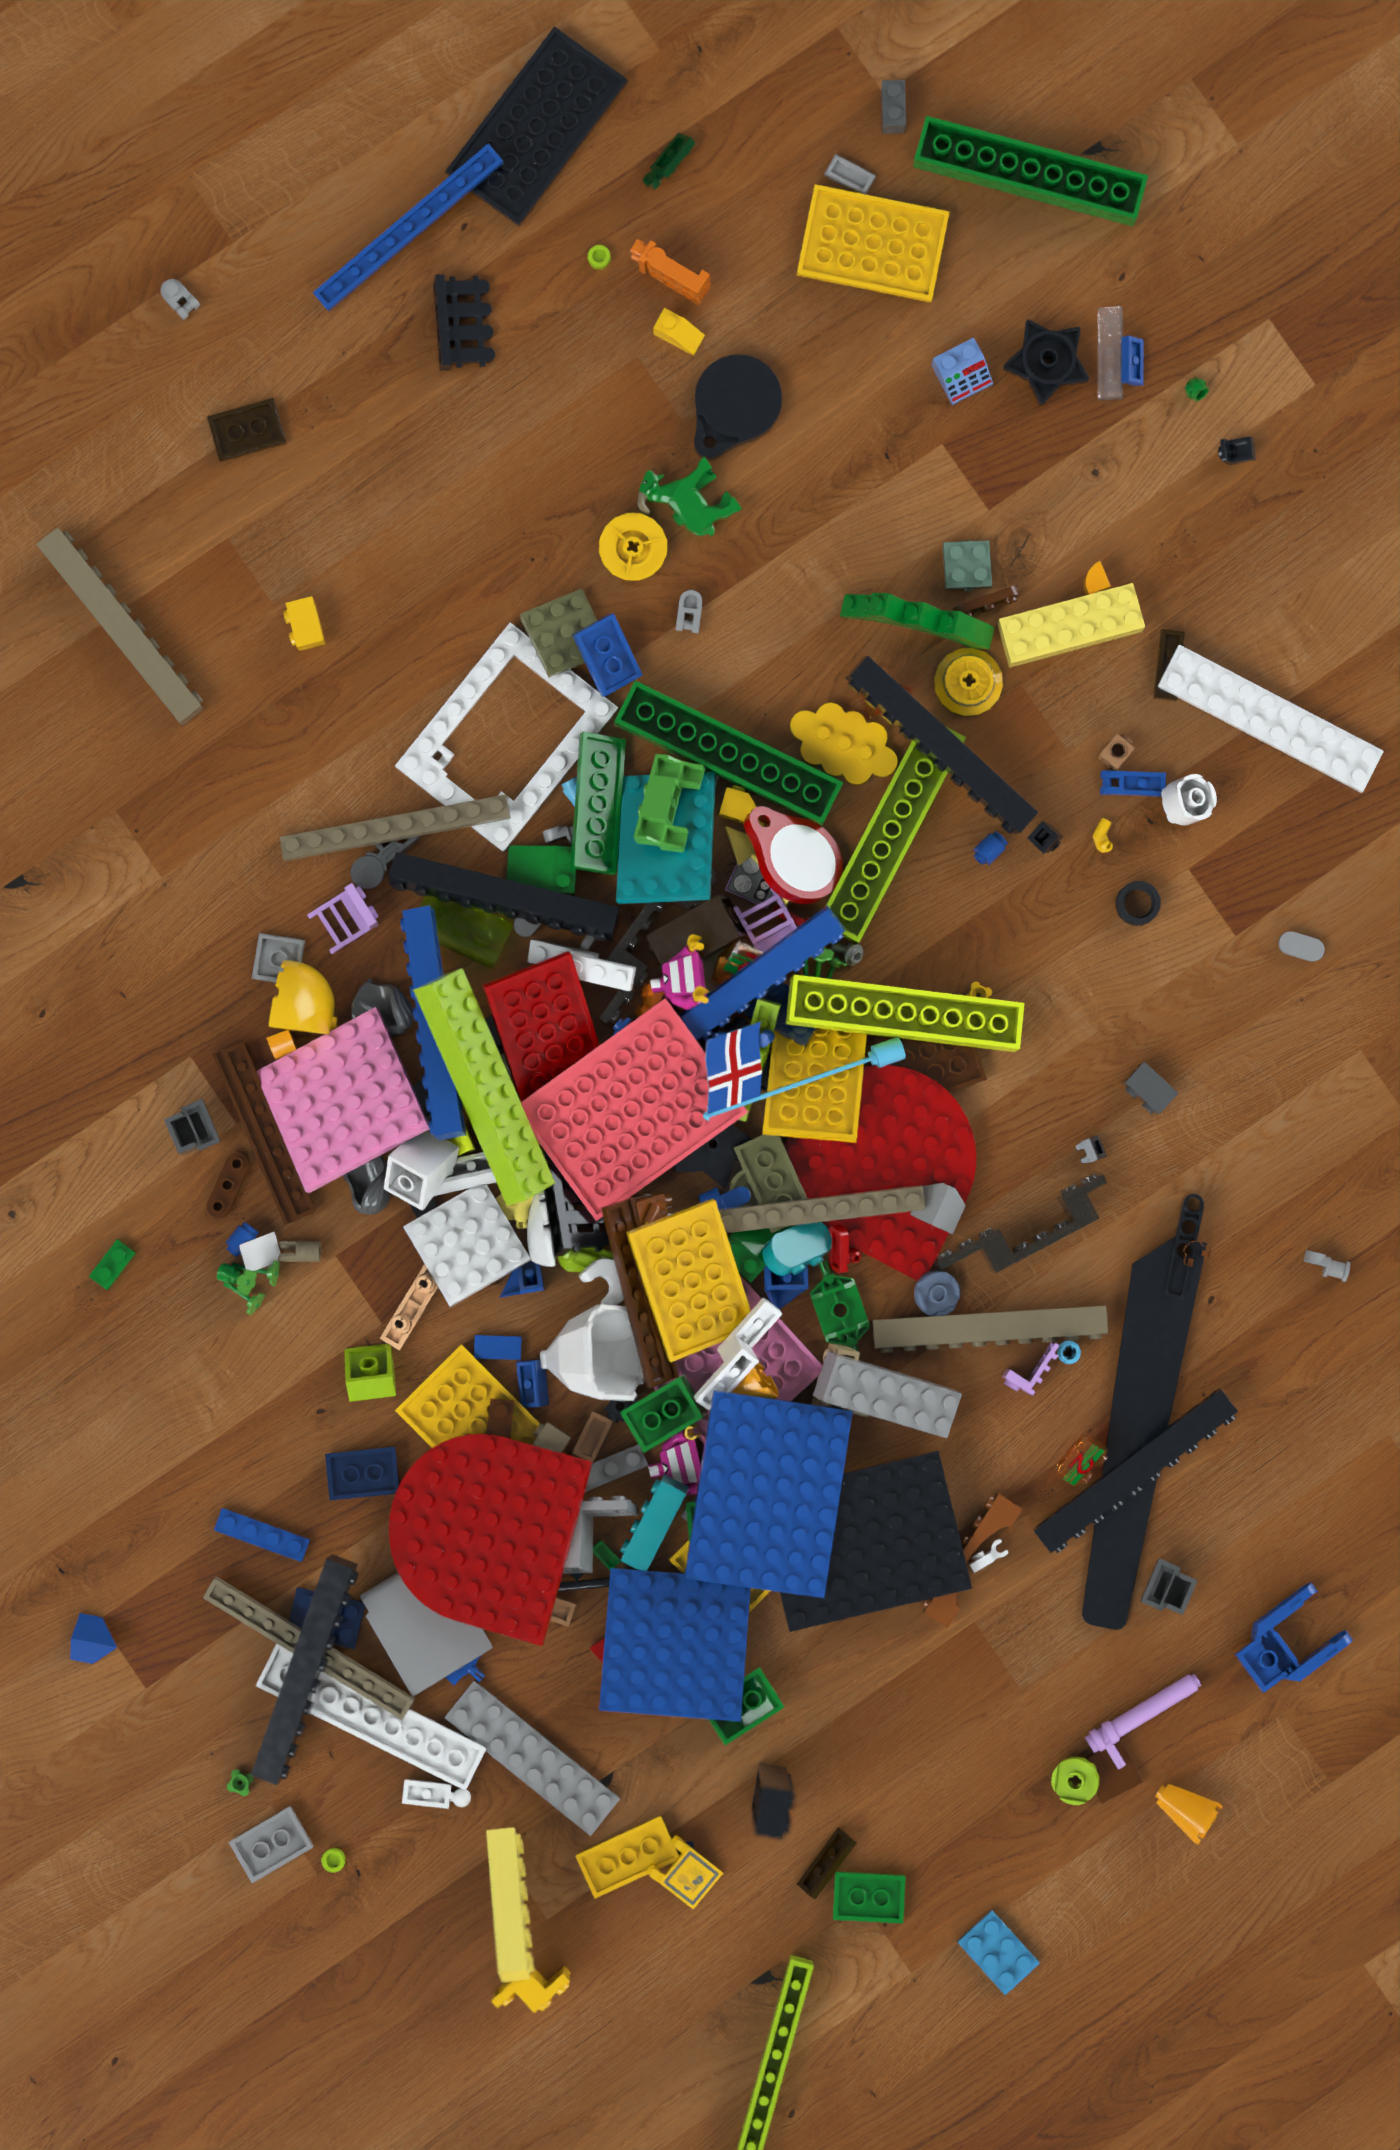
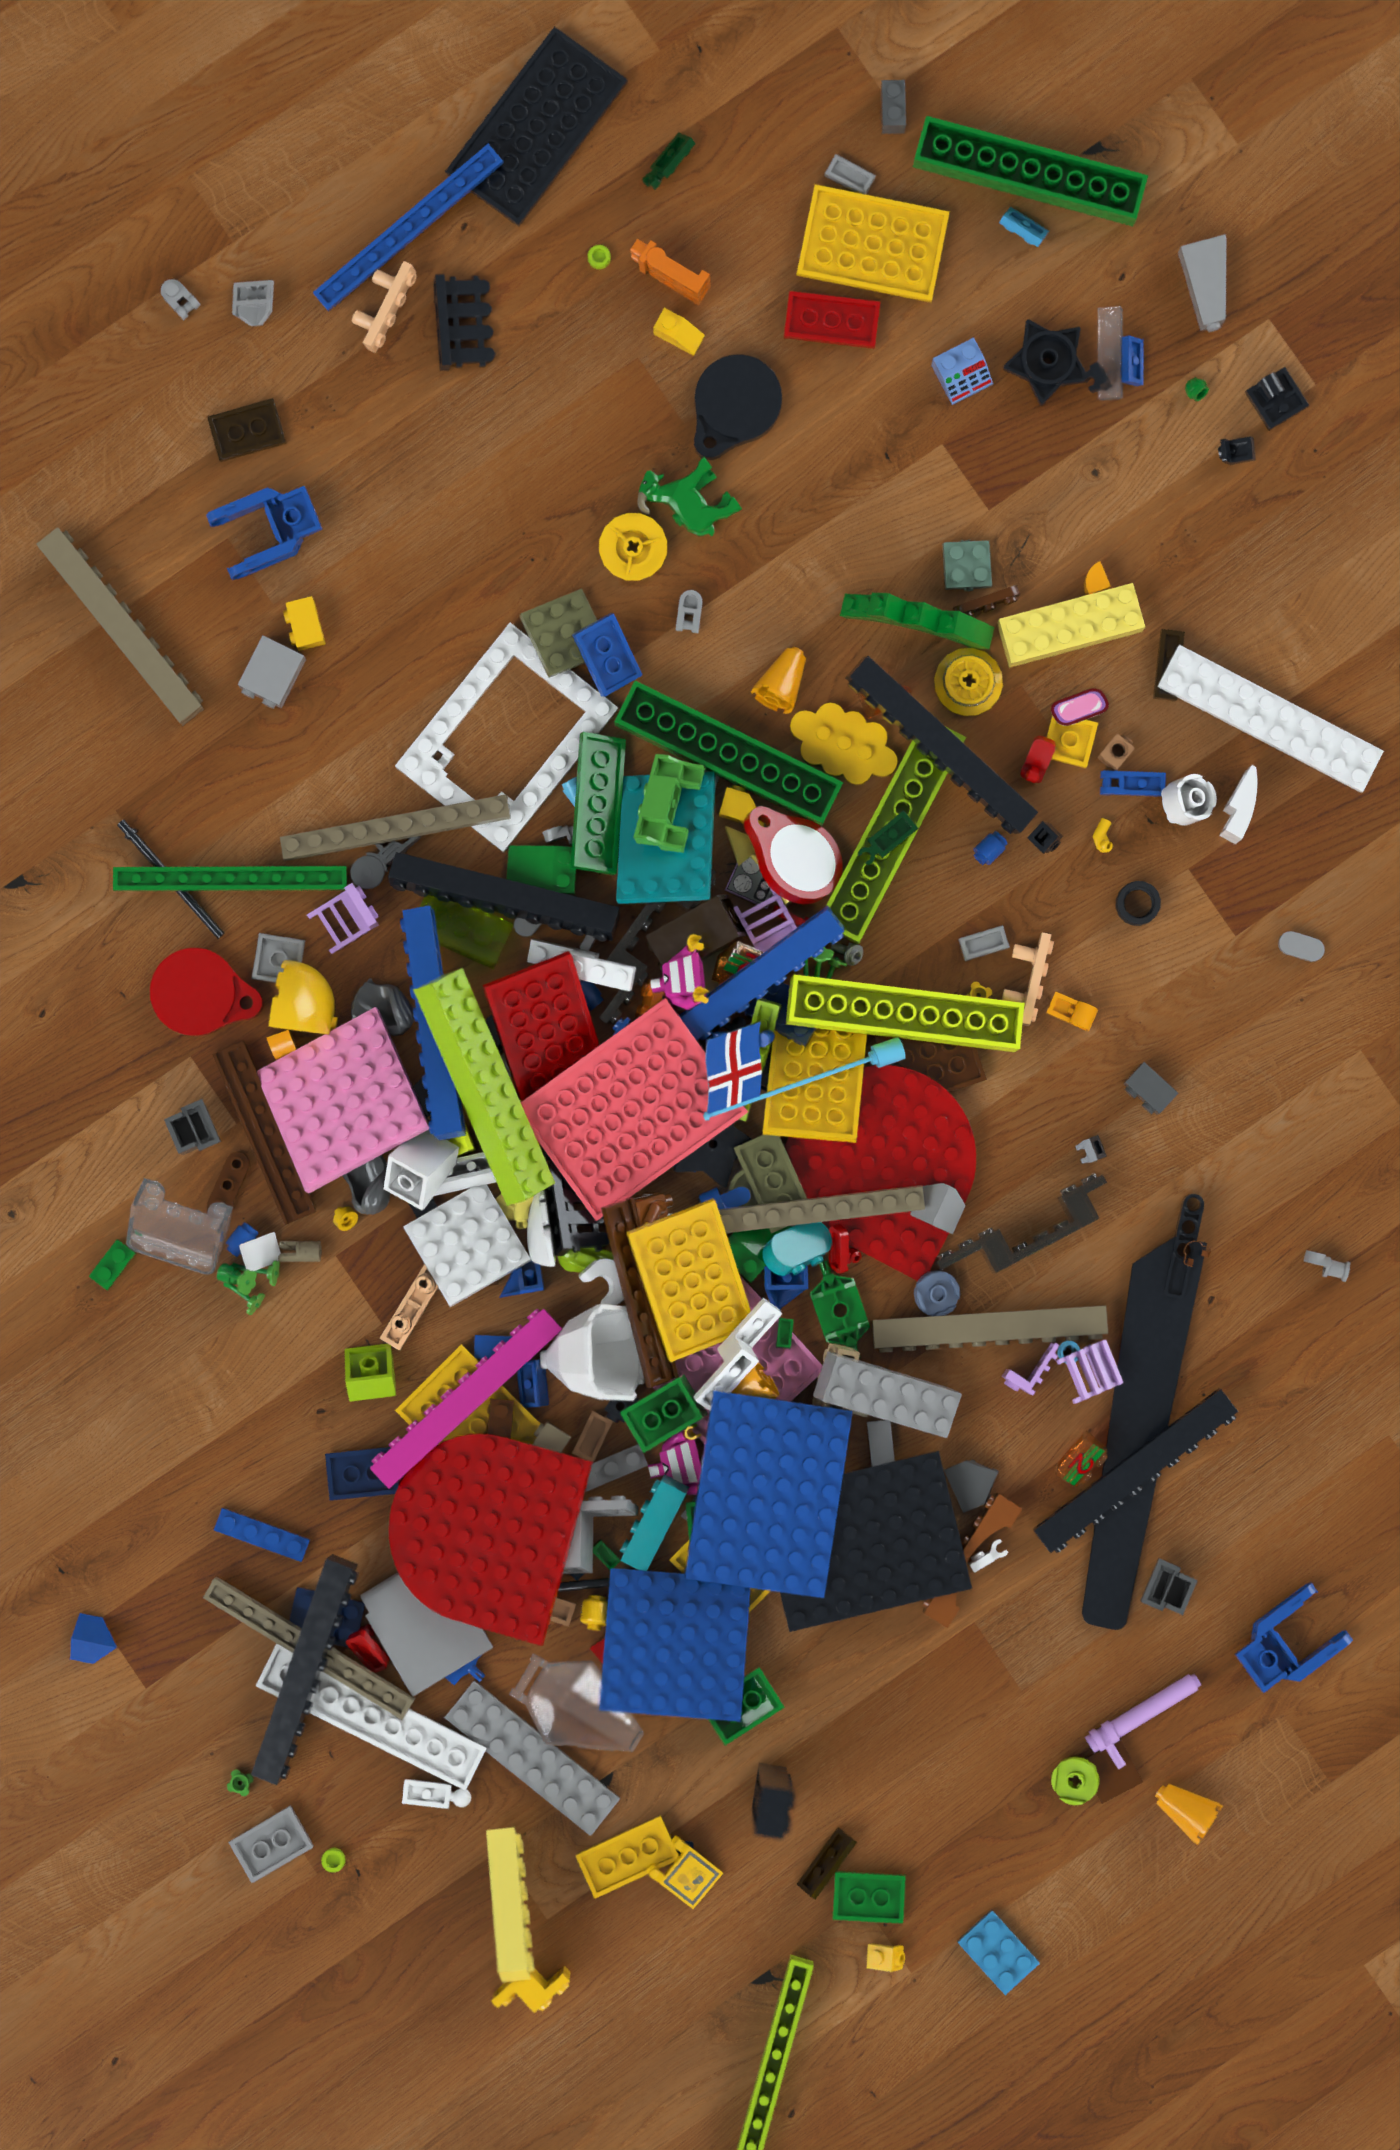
none -> green plate [113,866,347,891]
none -> black bar [117,819,225,939]
none -> clear windscreen [126,1178,233,1275]
none -> red piece [150,948,264,1036]
none -> blue plate [206,486,323,580]
none -> light grey slope [232,280,274,326]
none -> light grey brick [238,635,306,709]
none -> yellow tile [333,1207,358,1231]
none -> red piece [346,1624,390,1673]
none -> light nougat plate [352,261,416,353]
none -> dark pink brick [370,1309,563,1489]
none -> clear windscreen [509,1653,644,1752]
none -> blue brick [580,980,604,1011]
none -> yellow head [580,1595,608,1631]
none -> light orange cone [751,647,806,714]
none -> green piece [776,1318,794,1349]
none -> red plate [784,291,880,349]
none -> dark green plate [857,810,918,866]
none -> light grey tile [867,1420,895,1466]
none -> yellow bracket [867,1943,905,1972]
none -> dark grey slope [944,1460,999,1513]
none -> light grey tile [958,925,1010,961]
none -> dark azure plate [999,207,1049,247]
none -> light nougat plate [1002,932,1054,1026]
none -> red piece [1020,736,1056,784]
none -> light orange plate [1046,992,1098,1032]
none -> yellow plate [1047,715,1098,769]
none -> sticker [1051,688,1109,726]
none -> lavender plate [1056,1340,1123,1404]
none -> black tile [1082,362,1113,393]
none -> light grey slope [1178,234,1226,332]
none -> white slope [1220,765,1257,844]
none -> black plate [1245,367,1309,431]

